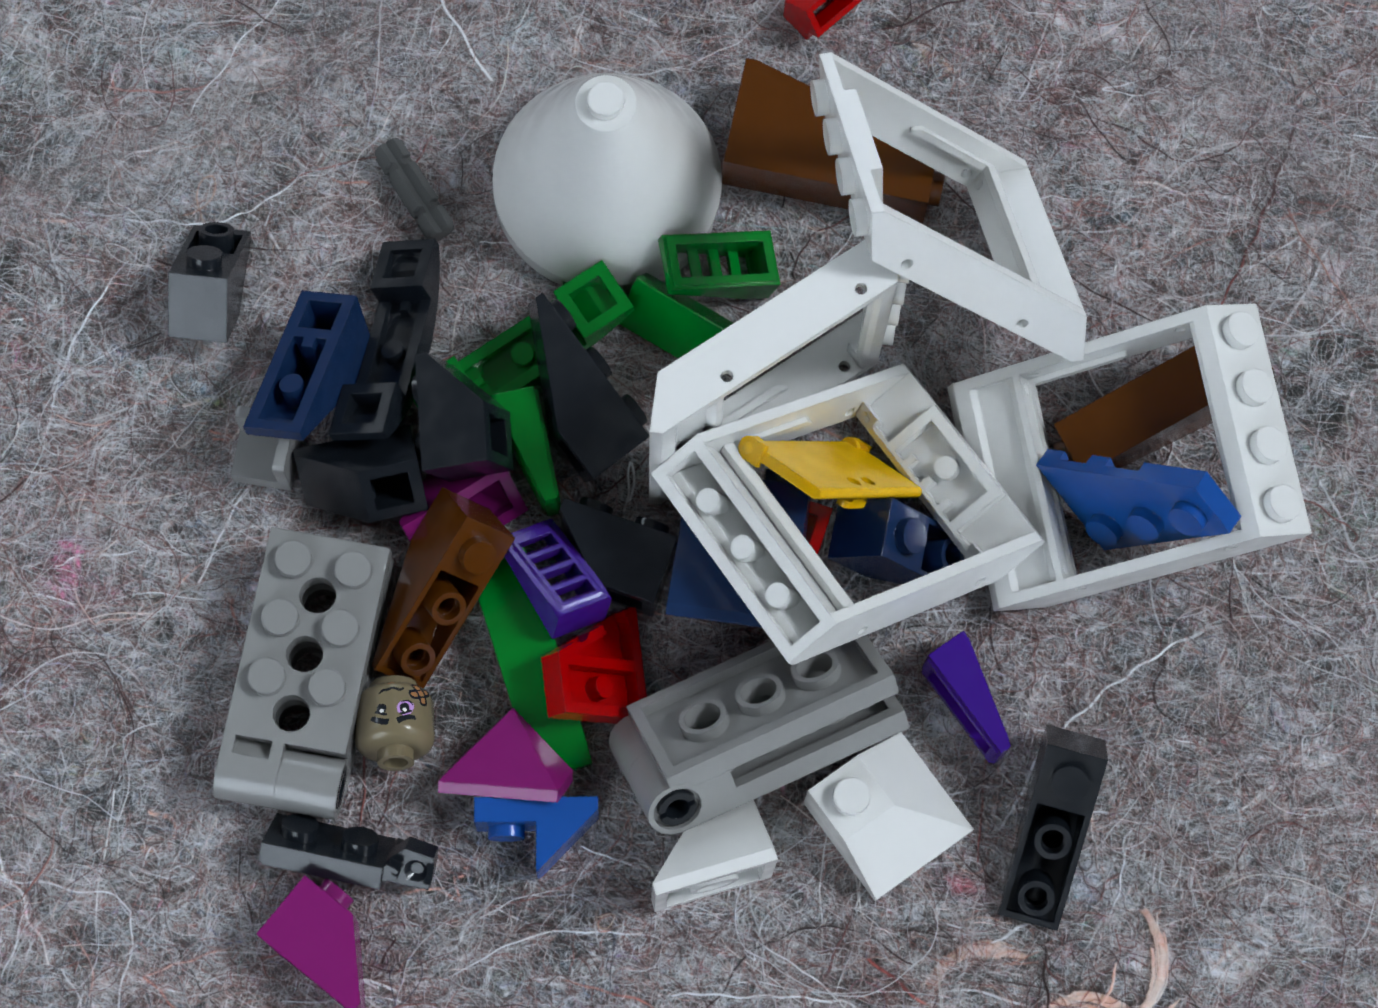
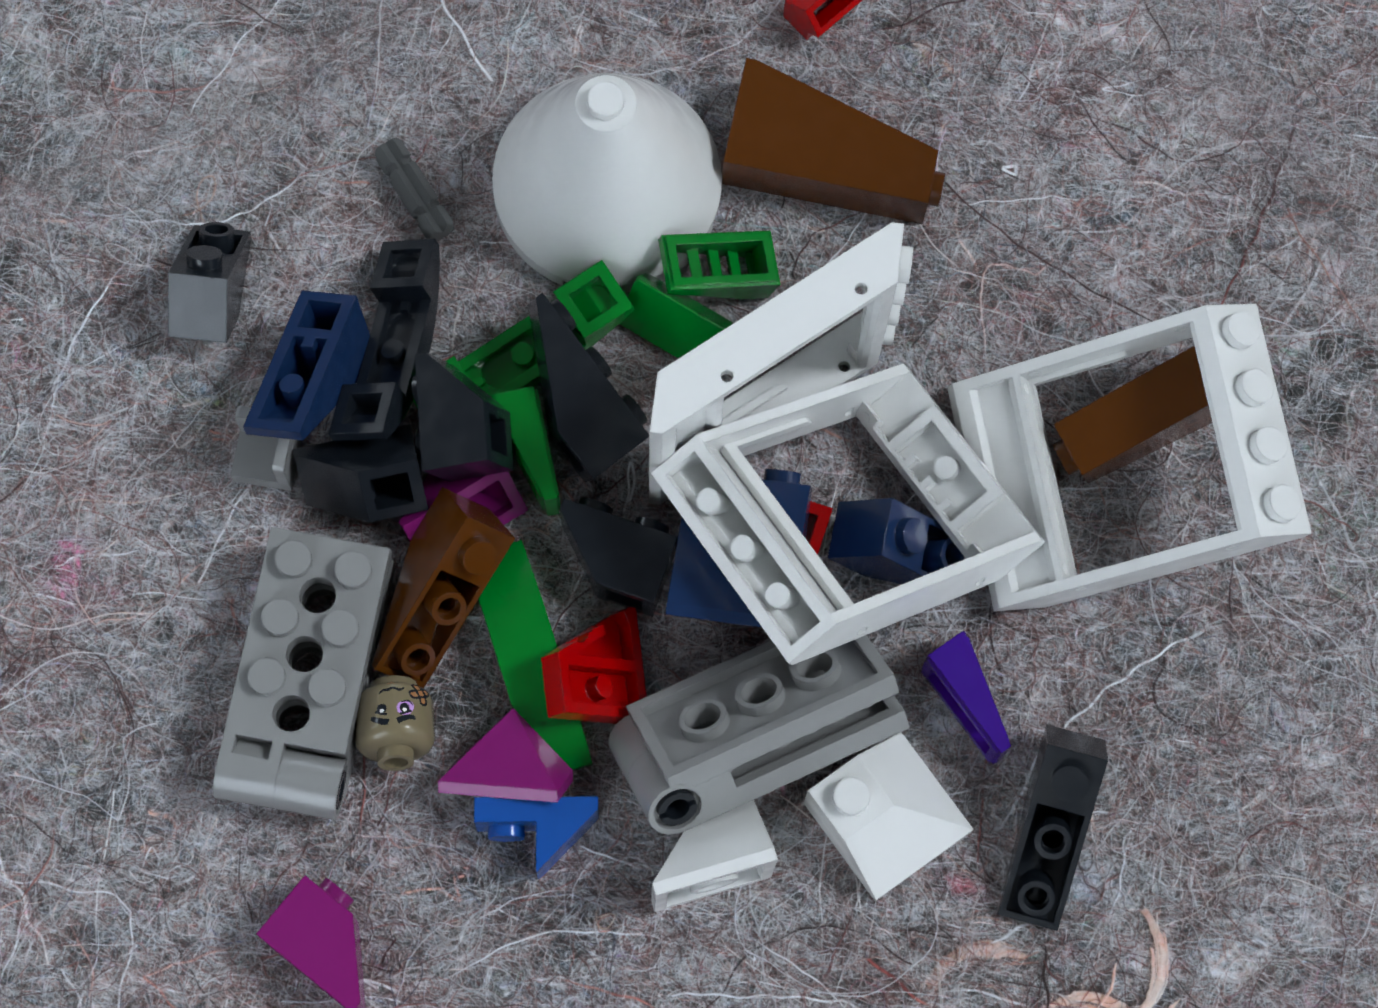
black hinge [259,813,439,890] -> none
dark purple slope [505,518,612,639] -> none
yellow door [738,436,922,509] -> none
white window [810,52,1087,362] -> none
blue wing [1036,449,1241,550] -> none

